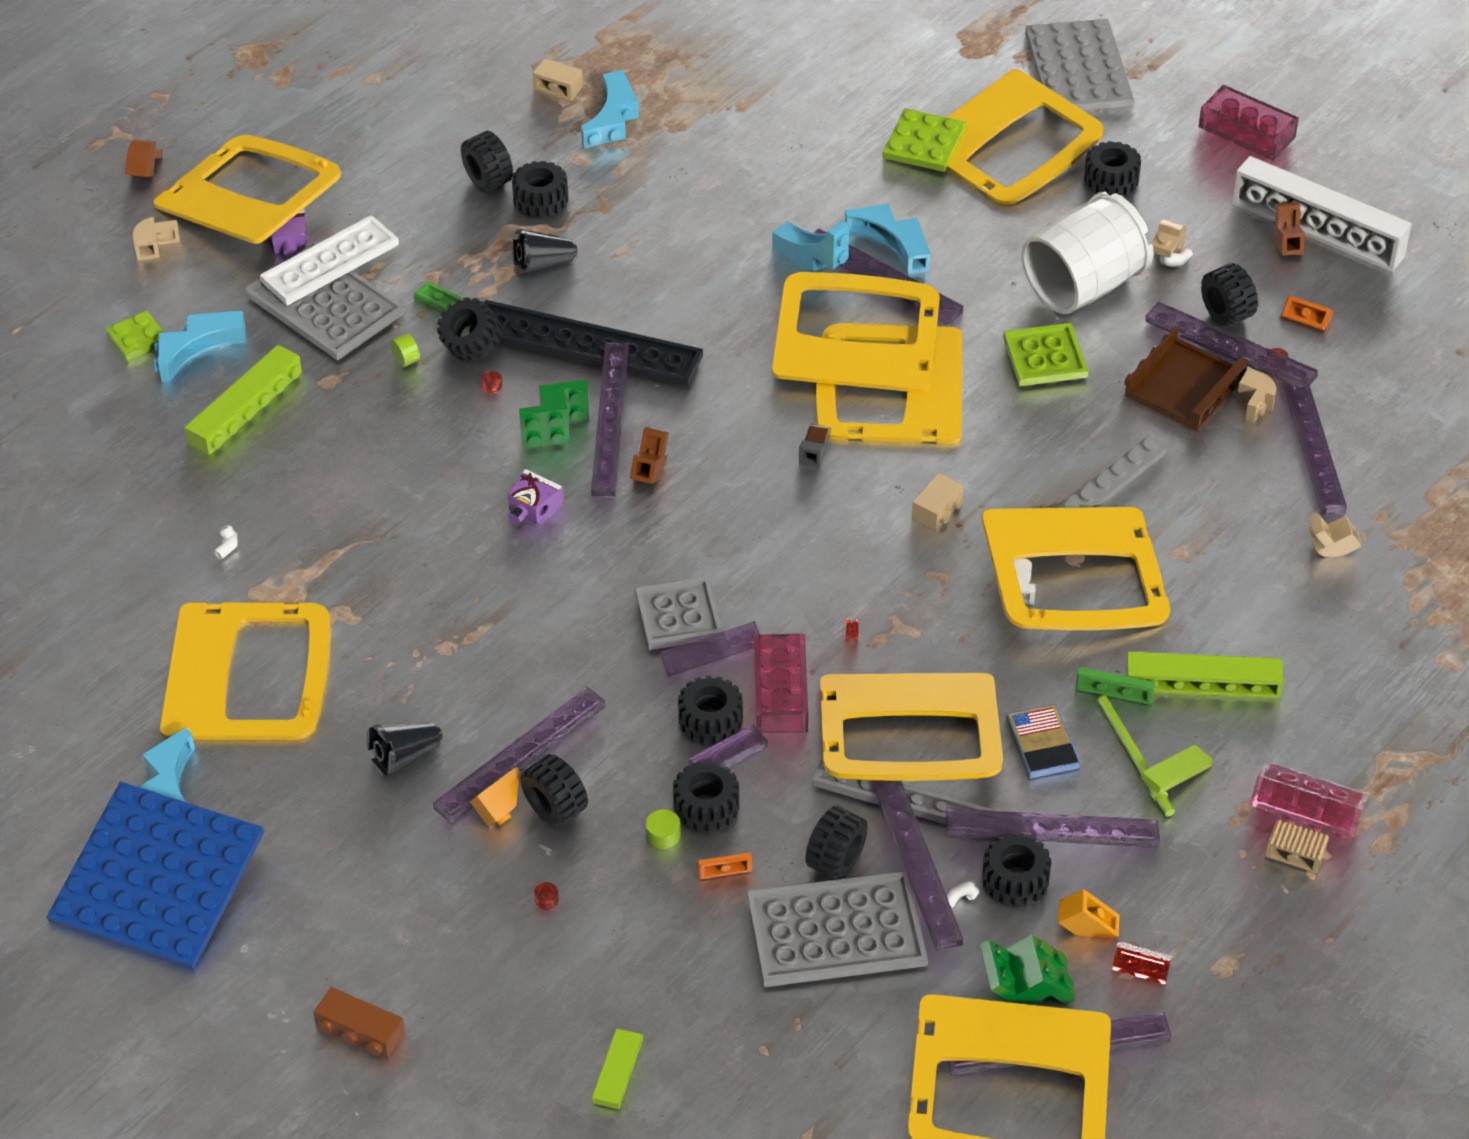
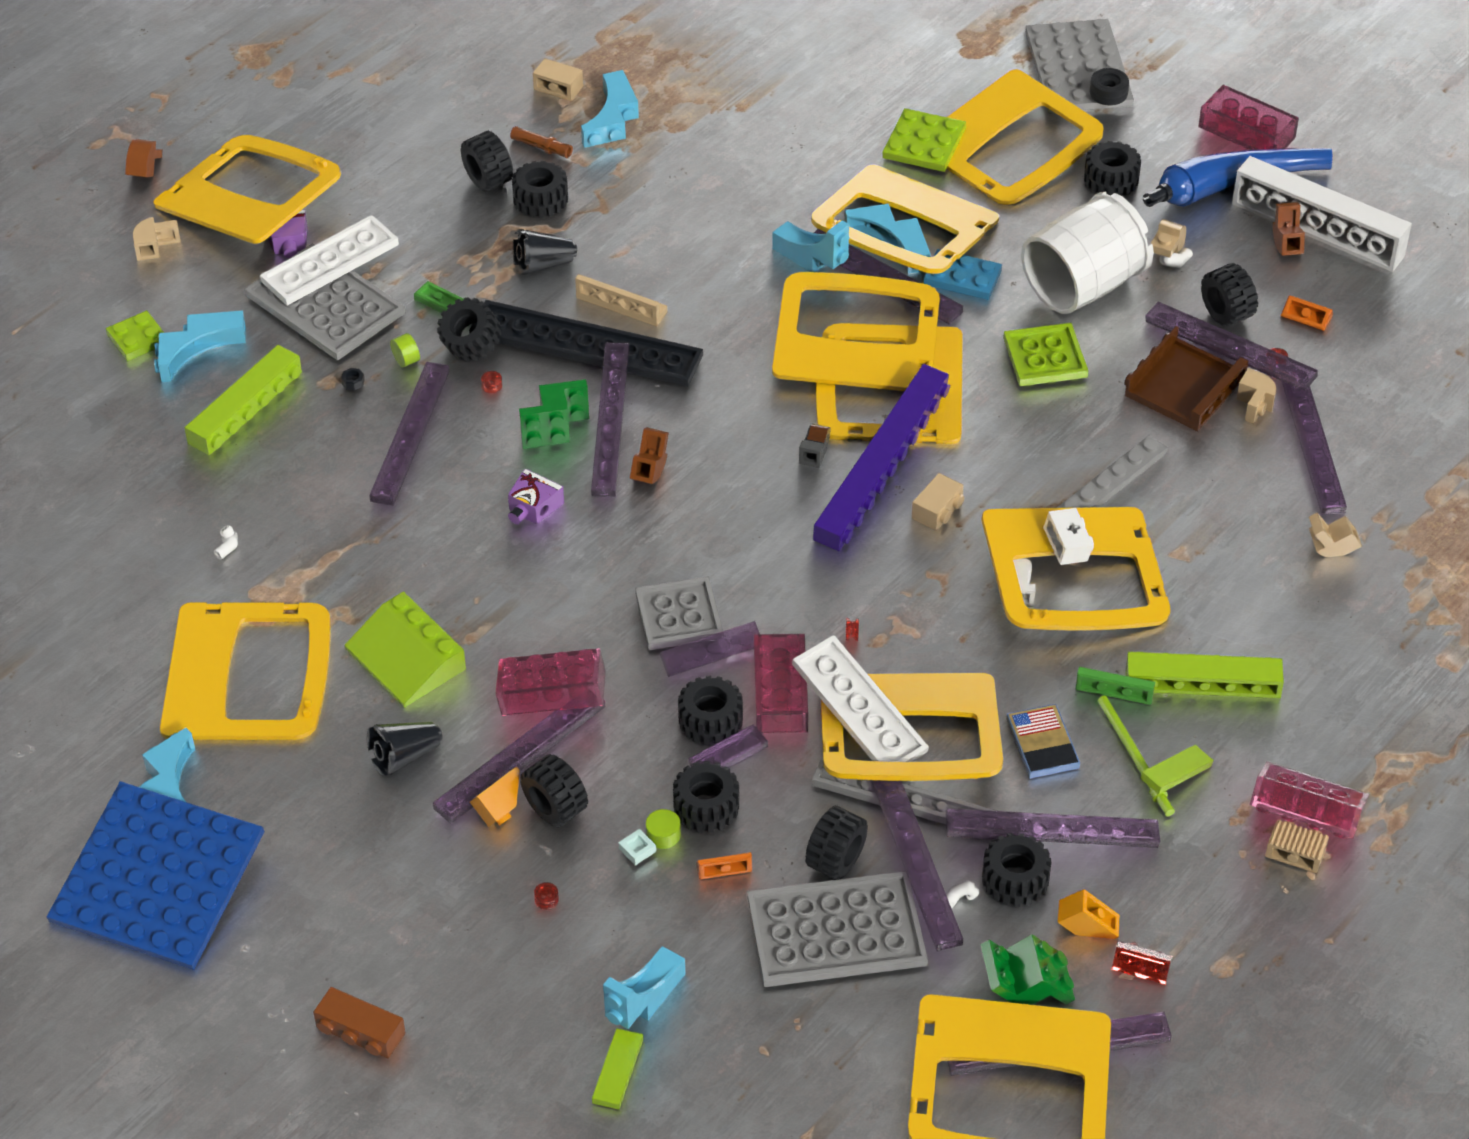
none -> black tile [341,368,365,391]
none -> lime slope [344,591,466,708]
none -> clear purple plate [369,362,449,506]
none -> clear pink brick [495,648,606,716]
none -> dark orange pin [510,126,573,159]
none -> tan fence [575,274,668,327]
none -> medium azure arch [603,946,686,1029]
none -> light aqua plate [618,829,656,865]
none -> white plate [792,635,929,762]
none -> yellow door [811,165,999,274]
none -> dark purple brick [813,363,950,551]
none -> dark azure plate [924,249,1002,300]
none -> white brick [1043,508,1094,565]
none -> black tyre [1089,68,1129,106]
none -> blue animal [1143,148,1333,207]

